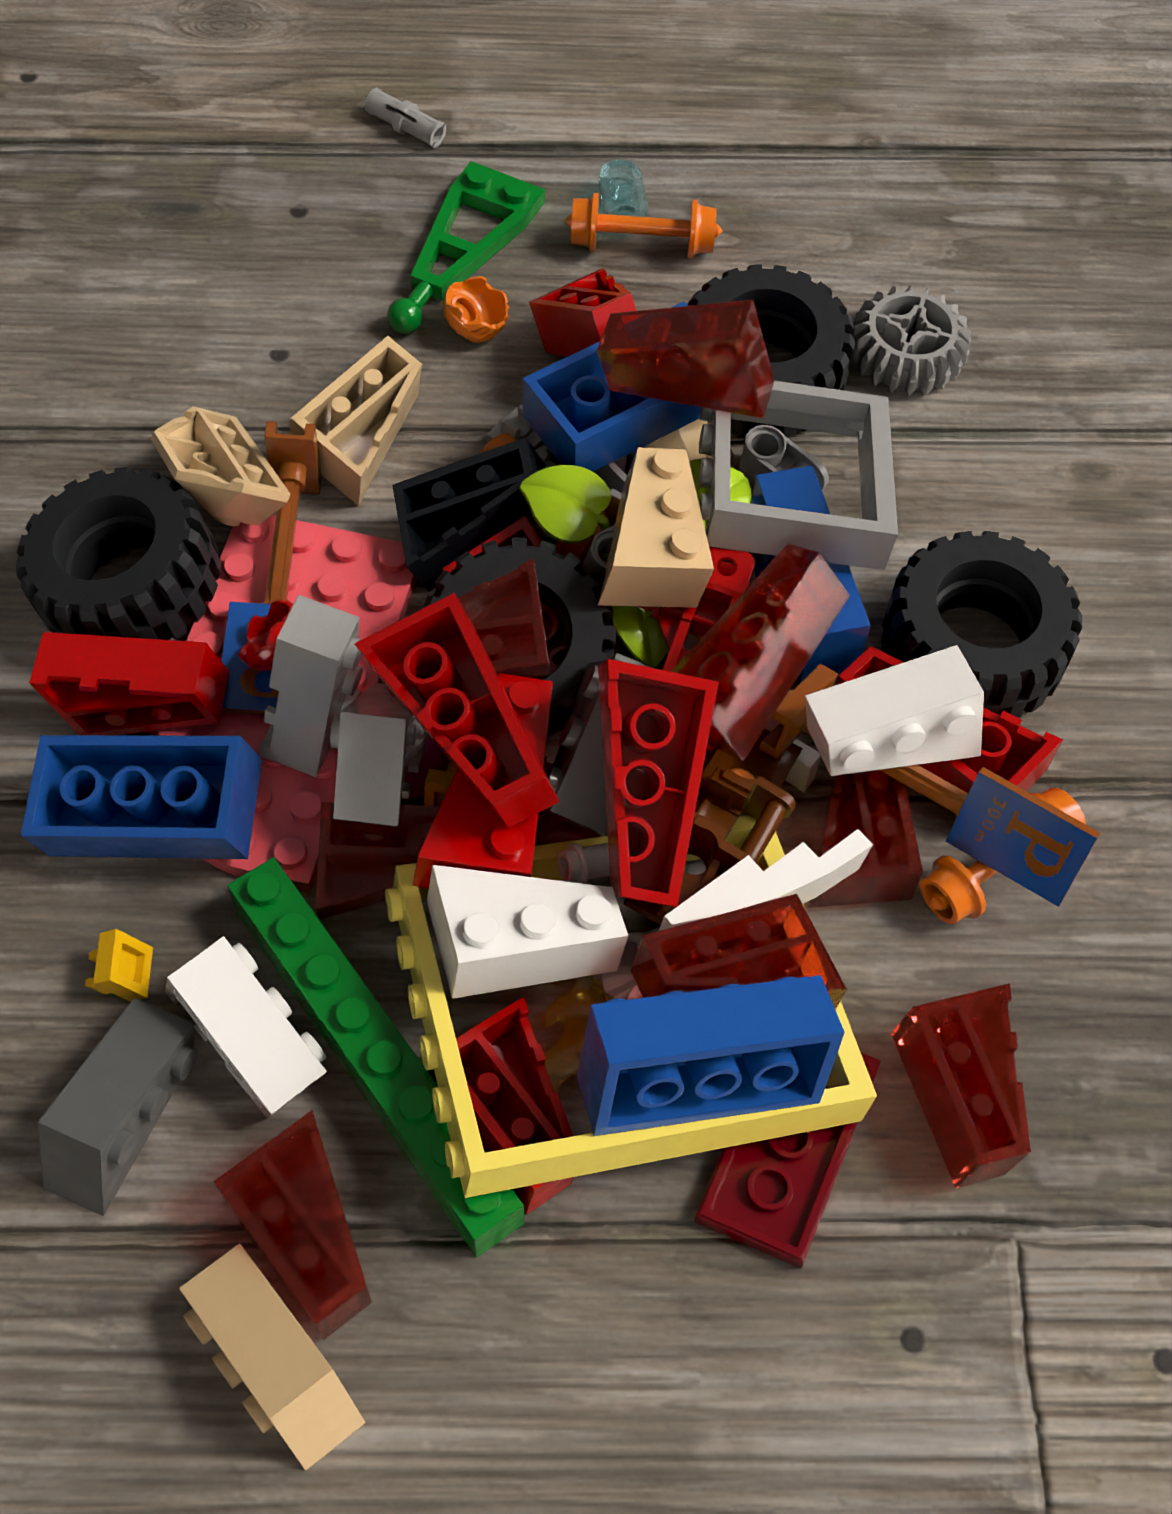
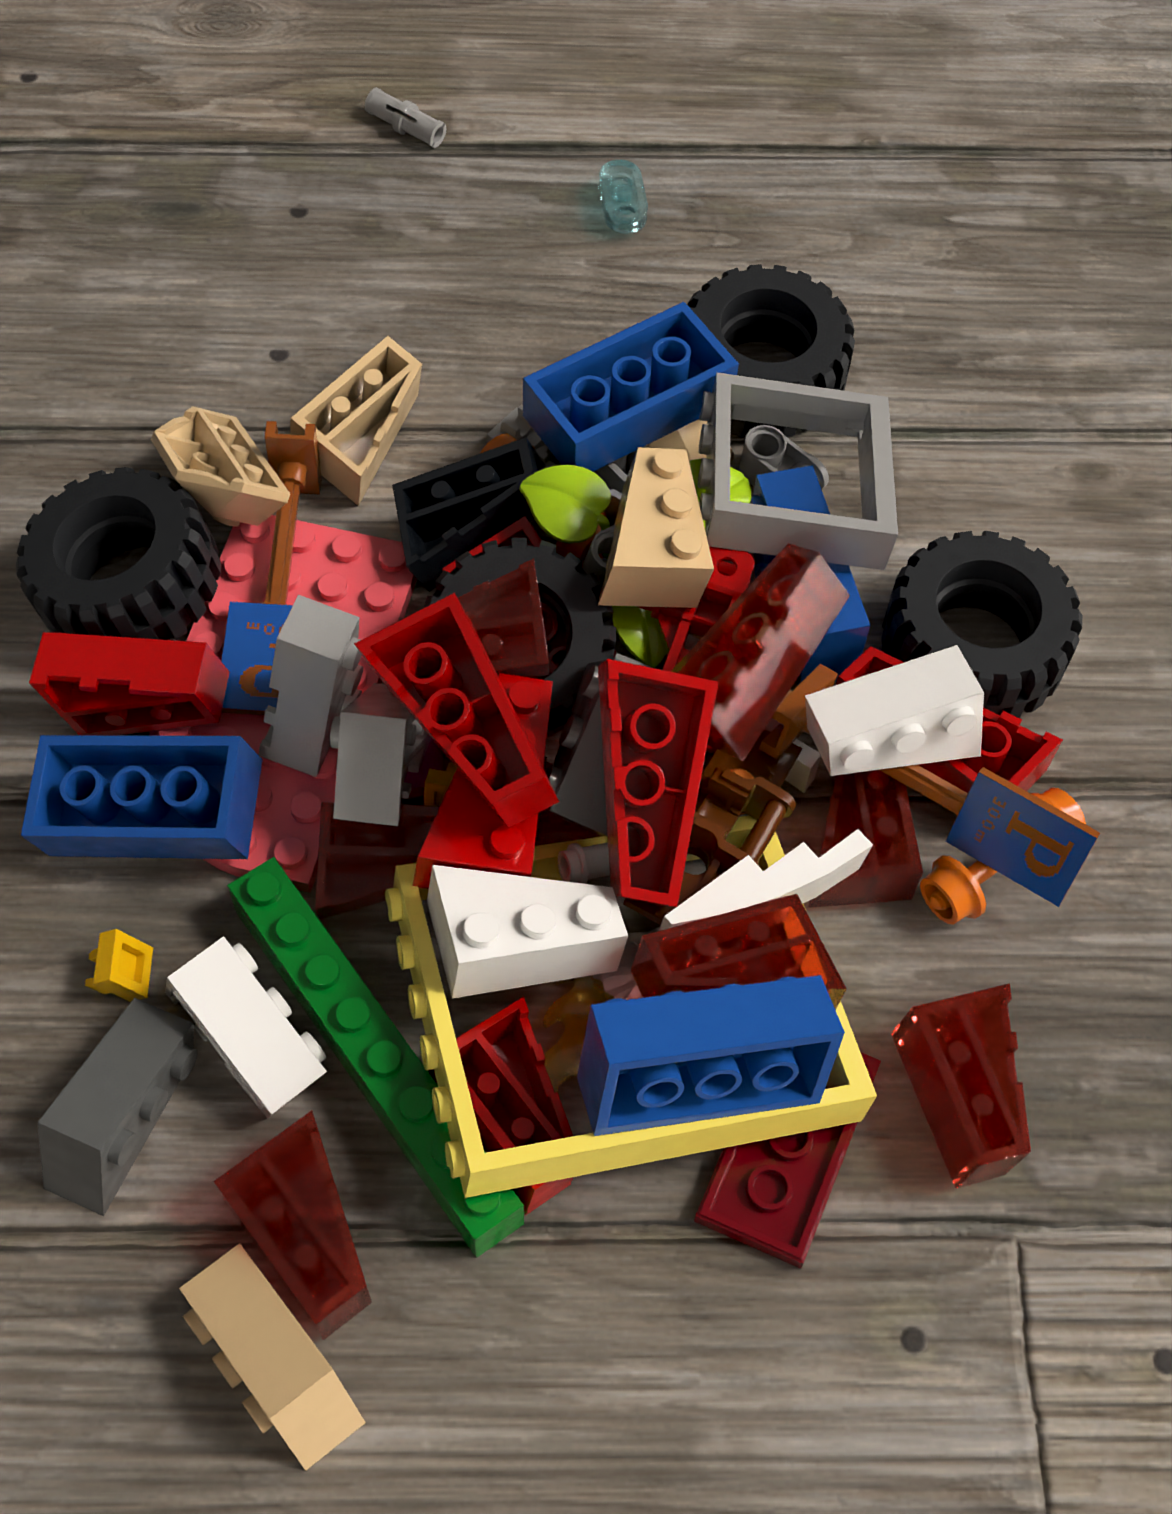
red hair [238,600,293,672] -> none
green plate [387,161,546,334] -> none
orange hair [442,276,510,343] -> none
red wedge [529,268,640,358] -> none
orange piece [564,192,723,259] -> none
clear red wedge [596,300,774,419] -> none
light grey gear [852,285,971,397] -> none

